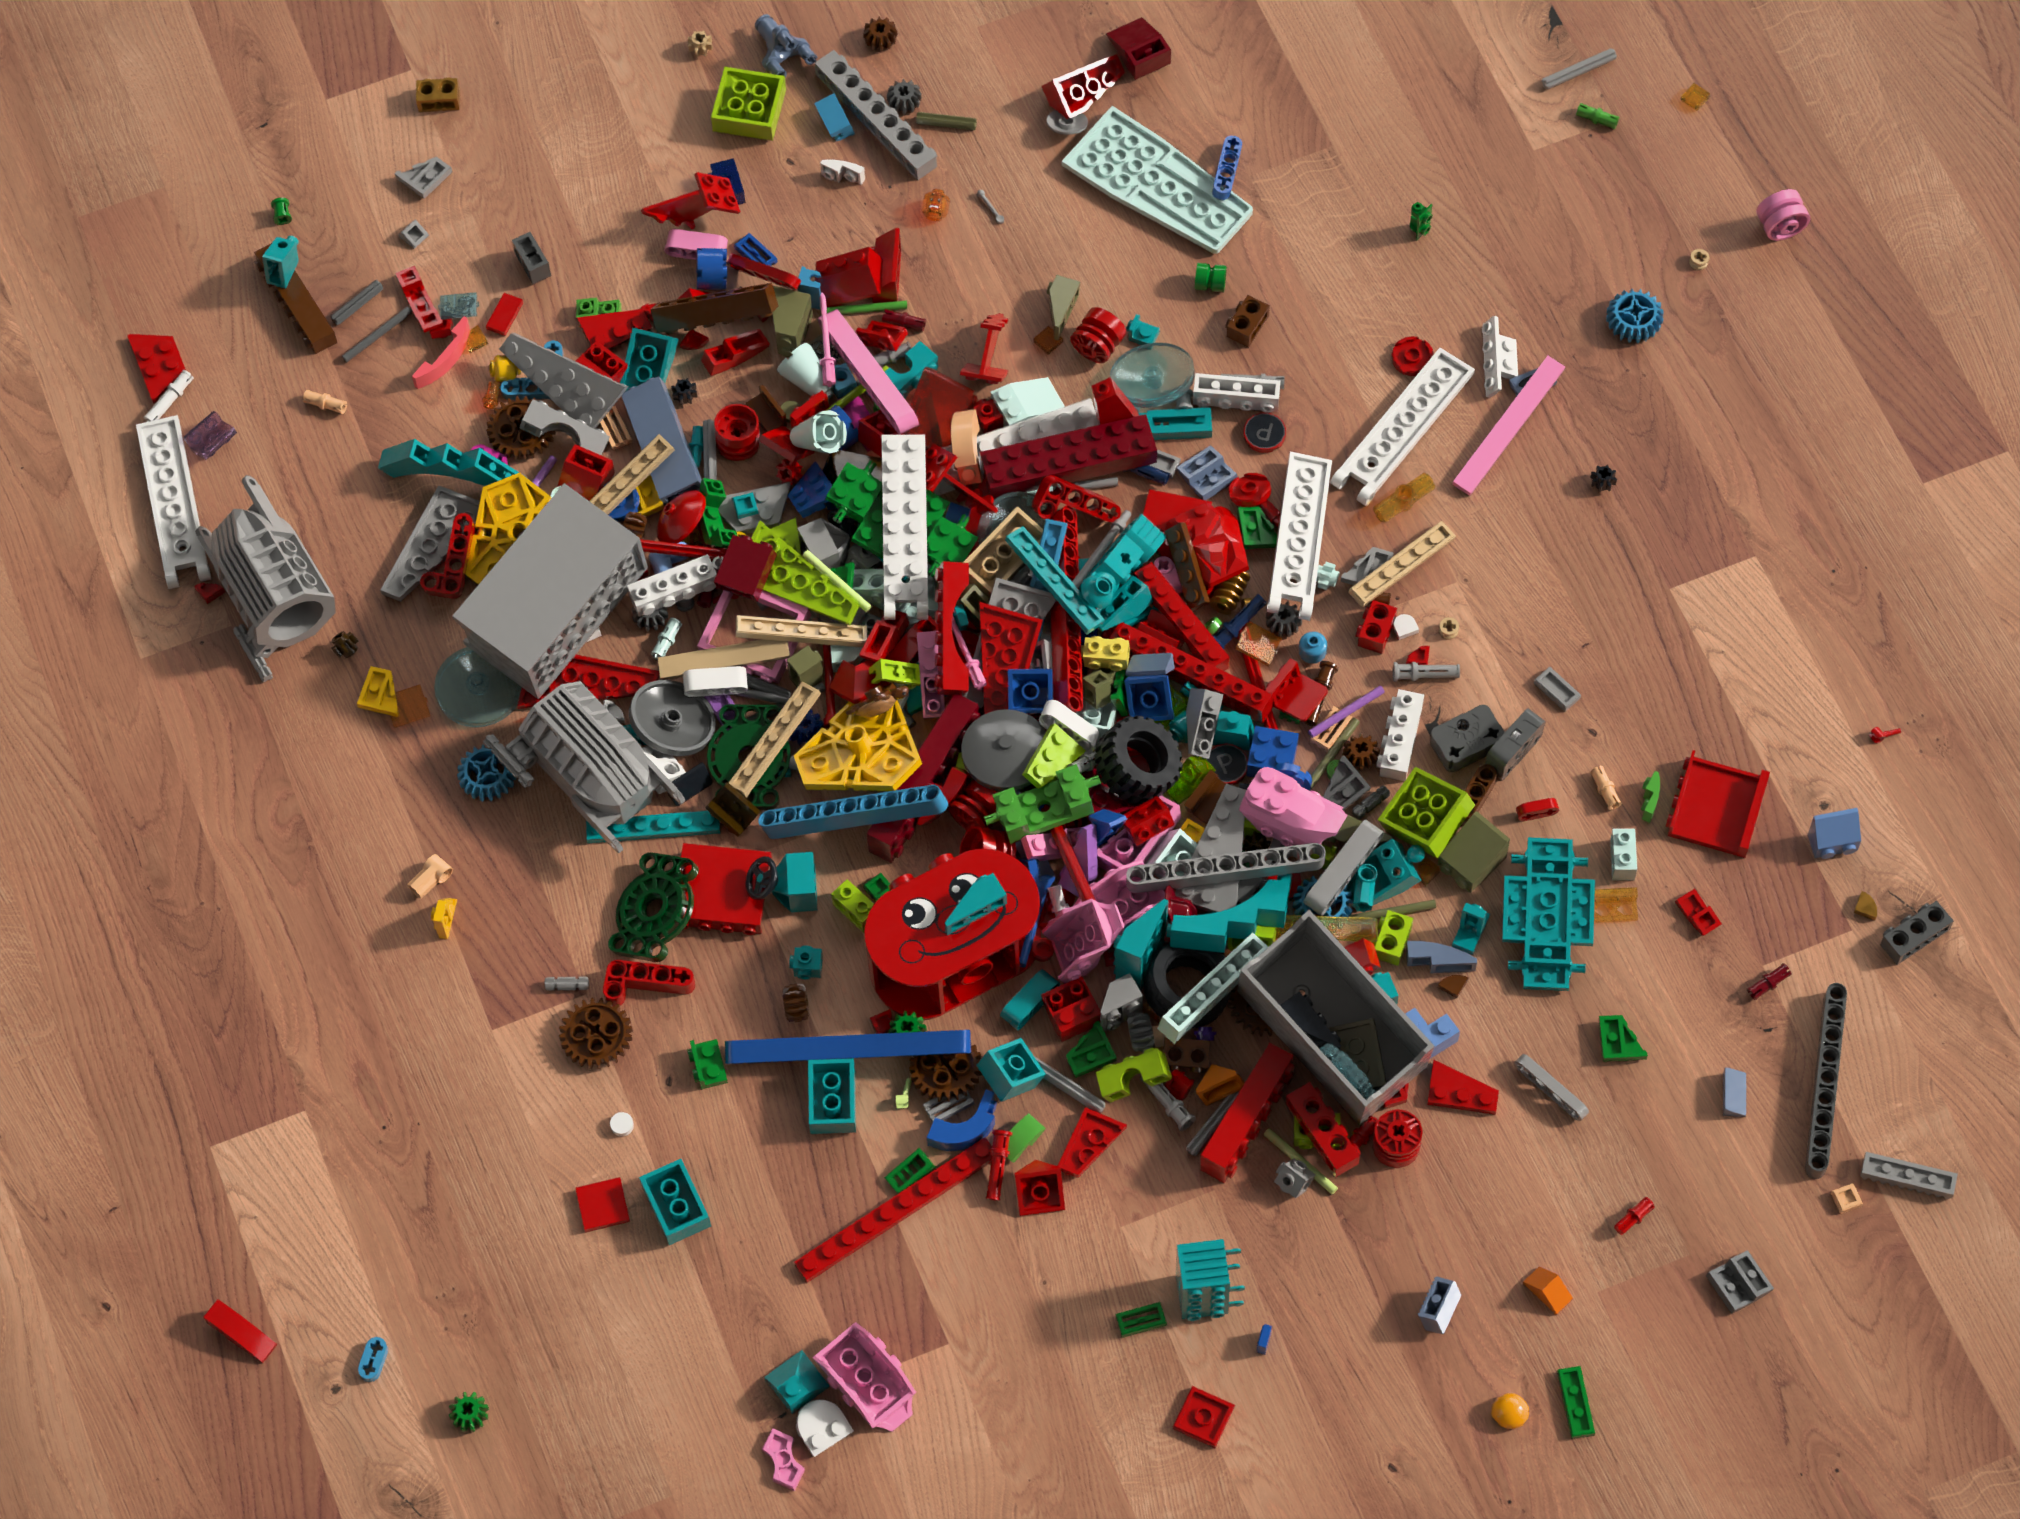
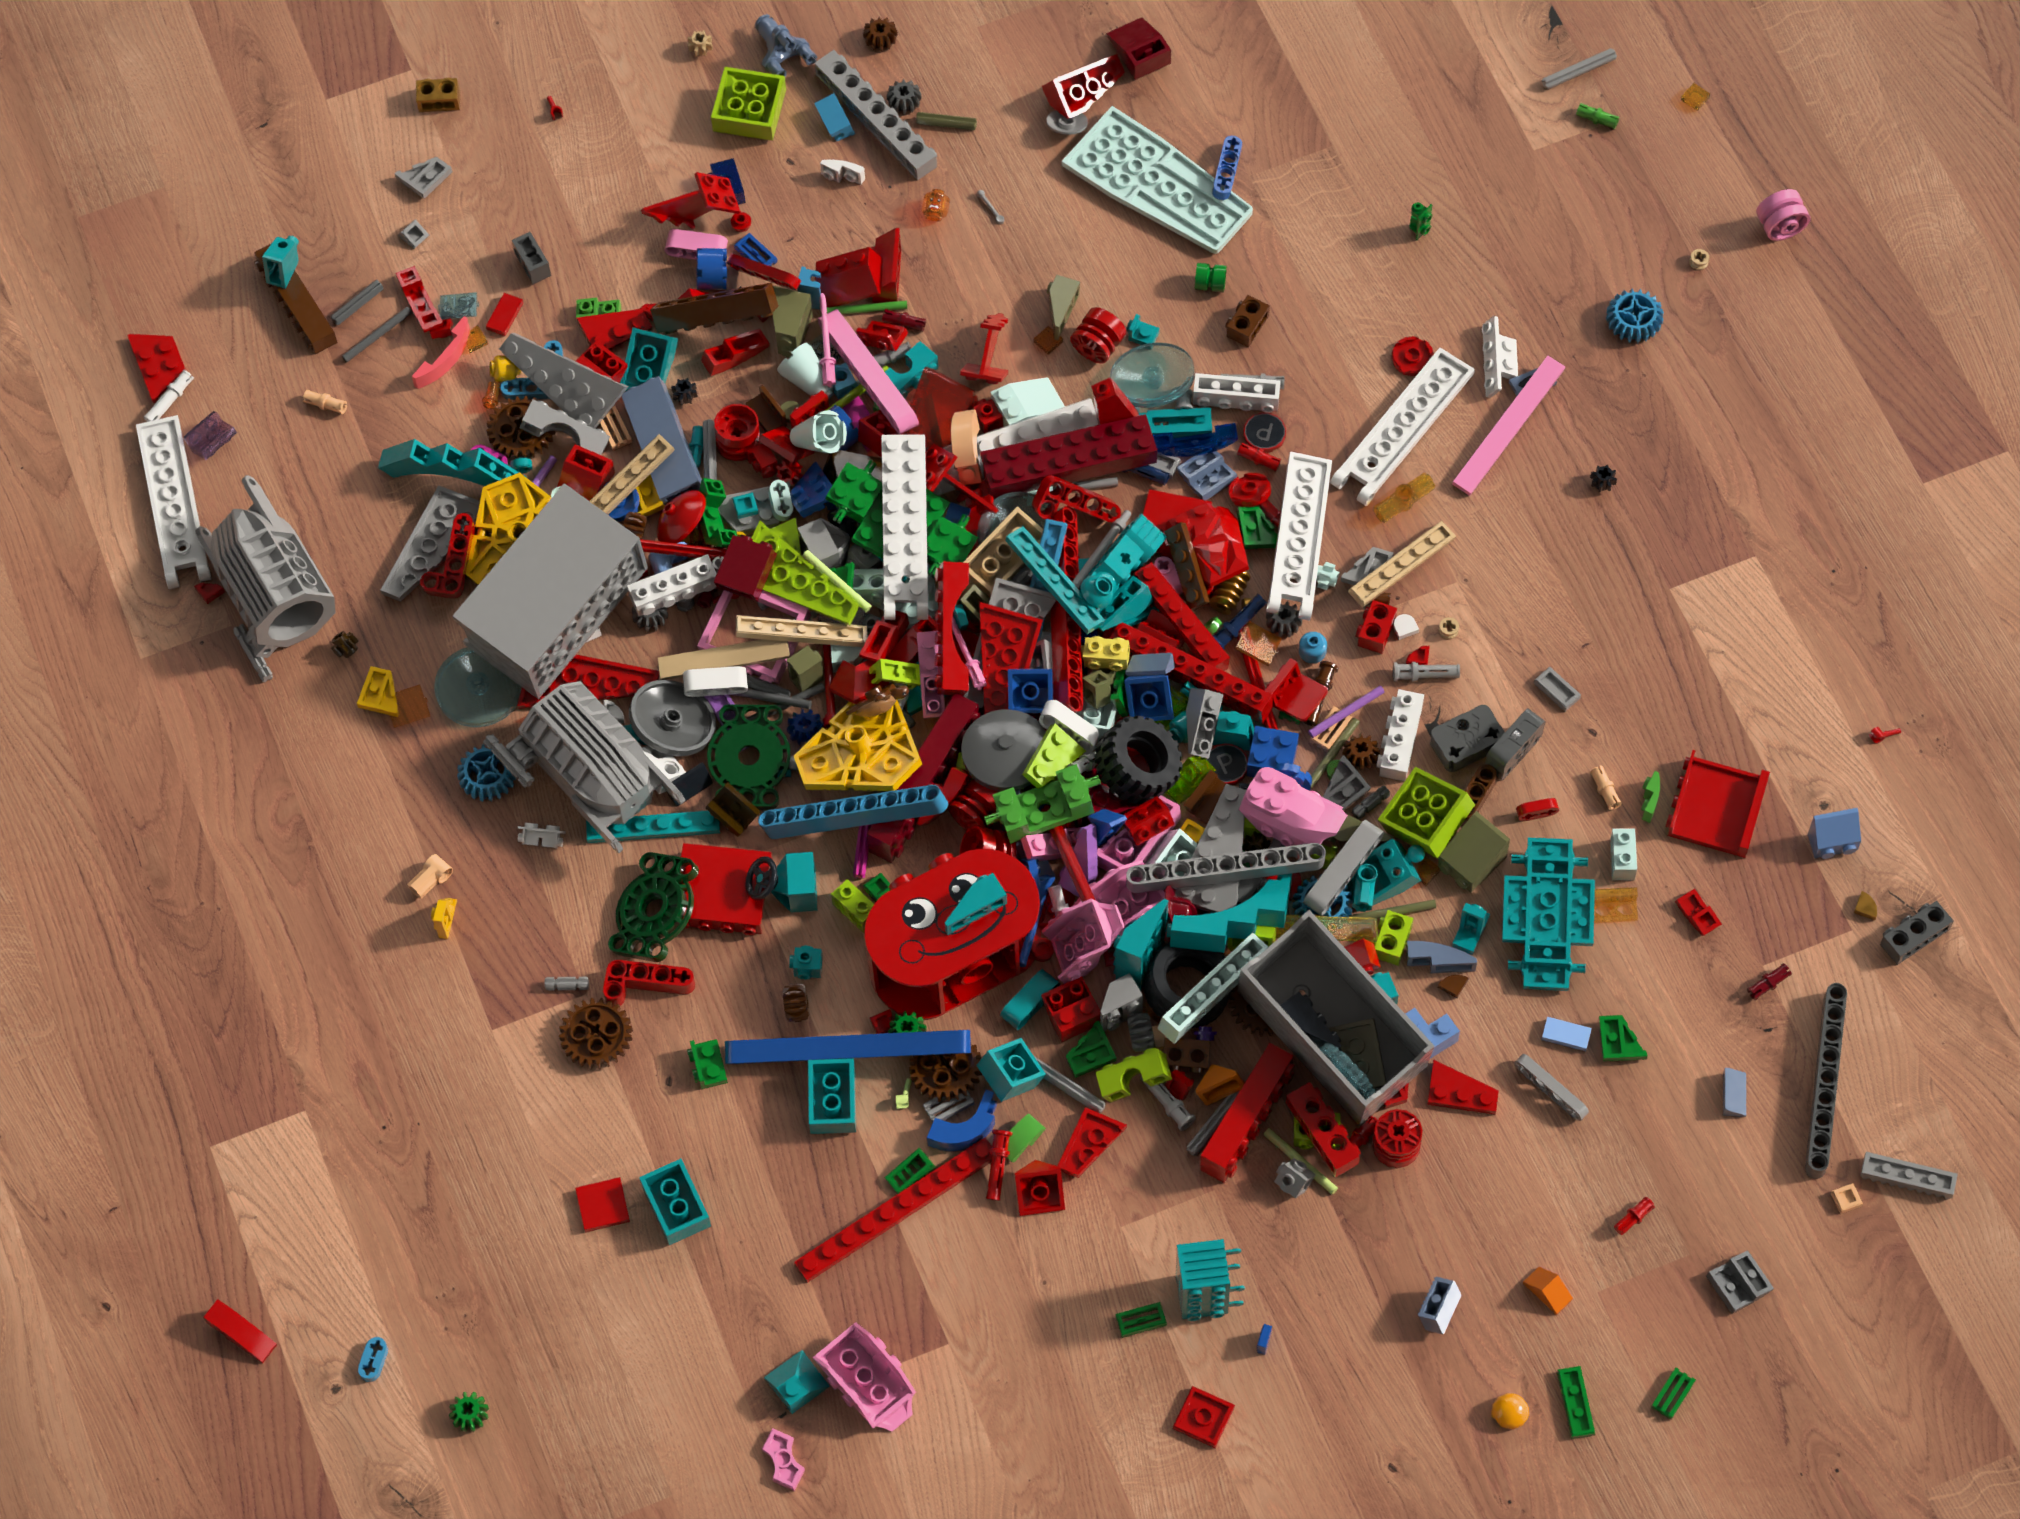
green bush [271,197,292,225] -> none
white tile [610,1112,634,1136] -> none
light aqua pin [651,618,682,660] -> none
red tile [680,330,709,350] -> none
tan tile [729,682,821,797] -> none
white slope [796,1400,854,1457] -> none
none -> teal tile [510,458,532,474]
none -> white hinge [518,823,565,848]
none -> red hand [547,96,563,120]
none -> red plate [731,212,752,232]
none -> red brick [746,443,778,479]
none -> light aqua beam [768,480,793,521]
none -> dark pink axle [853,824,872,879]
none -> clear blue slope [1153,423,1238,457]
none -> red pin [1237,442,1281,472]
none -> light blue tile [1541,1017,1592,1051]
none -> green tile [1651,1367,1696,1420]

